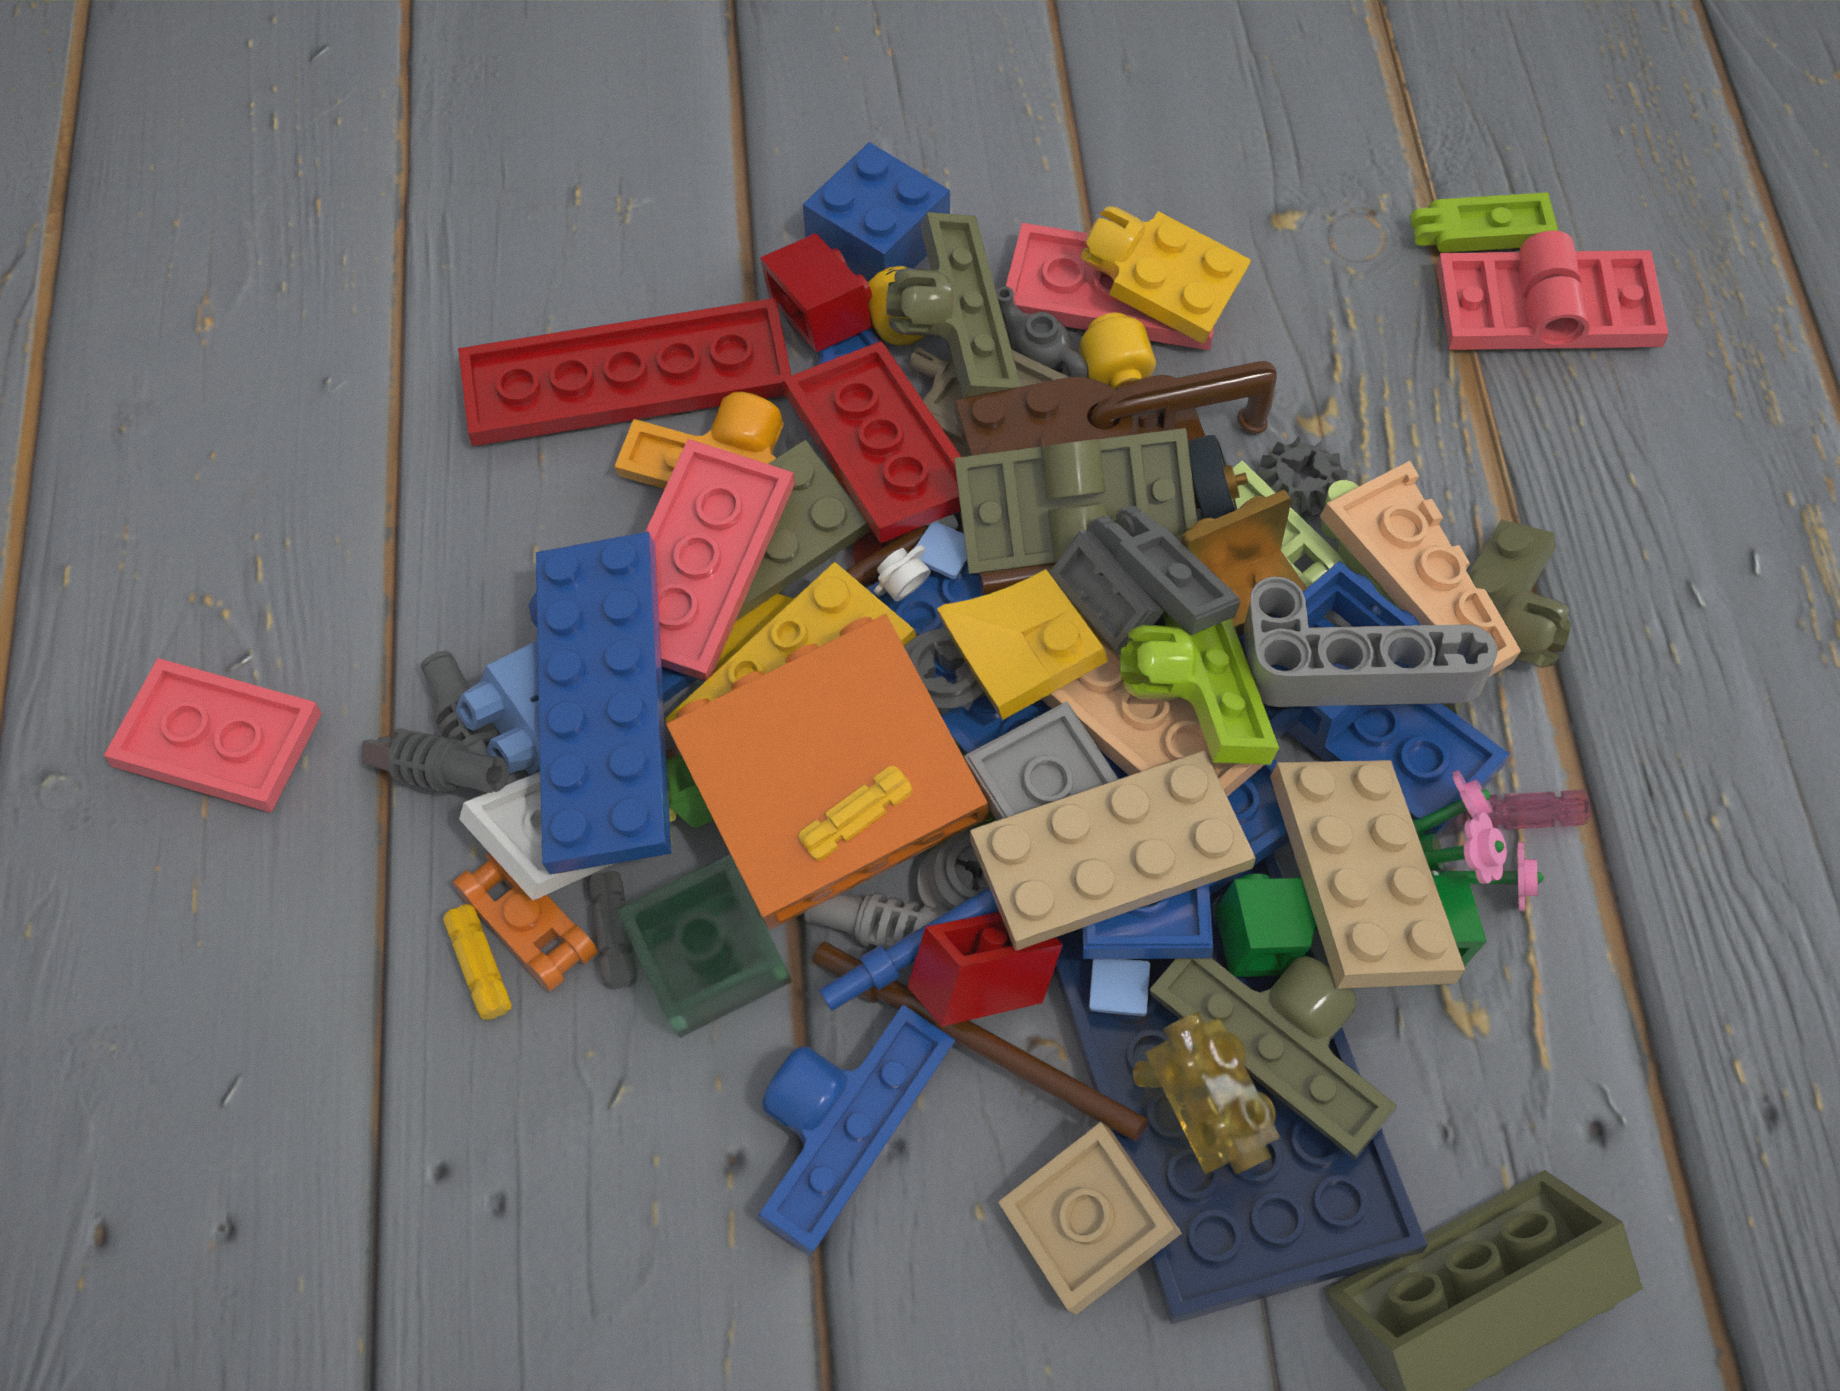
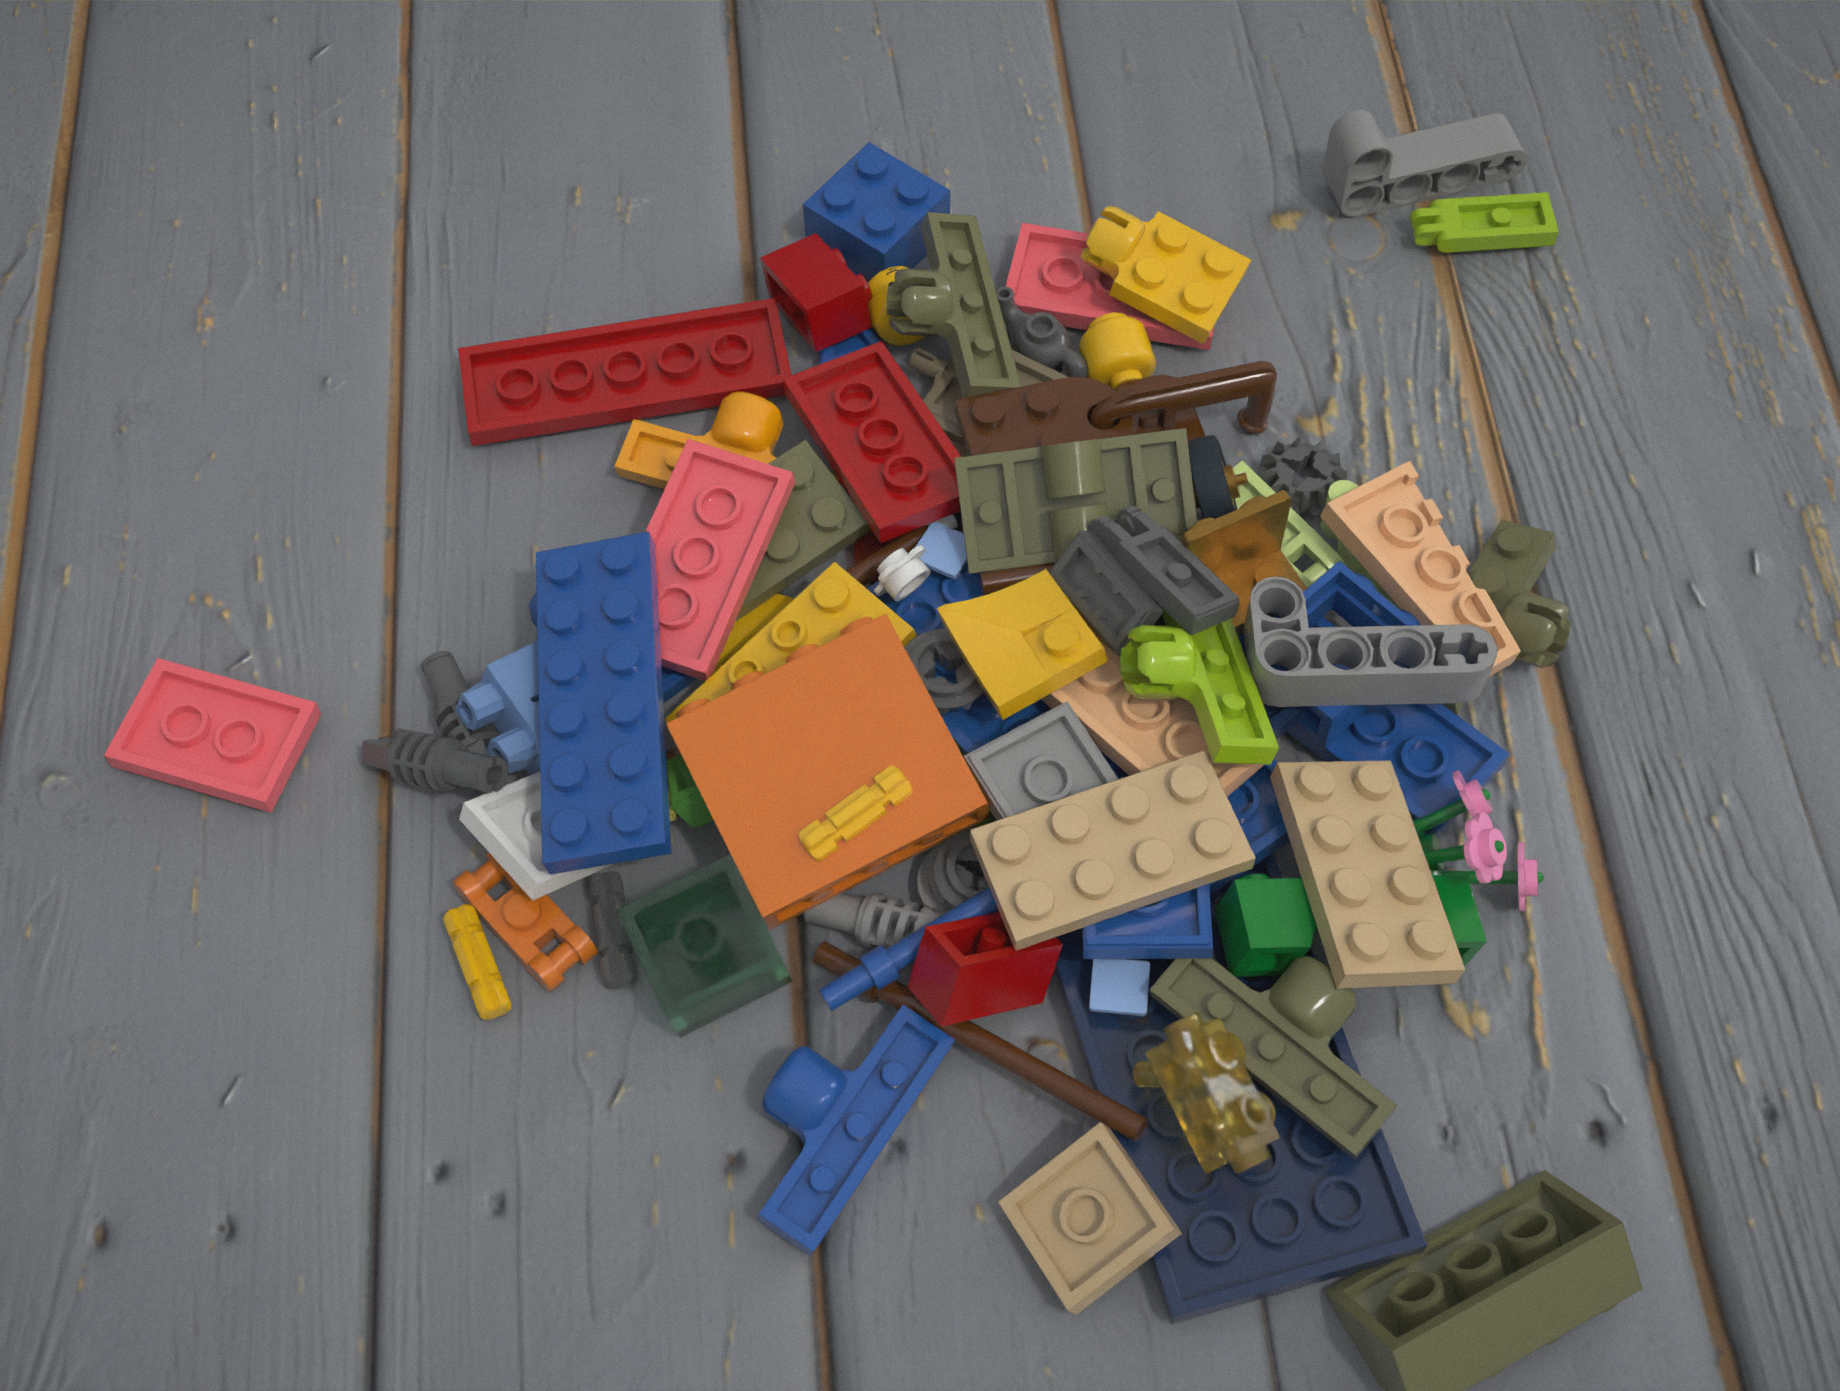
coral plate [1436,231,1669,350] -> none
clear pink axle [1469,790,1591,830] -> none
none -> light grey beam [1322,110,1528,217]

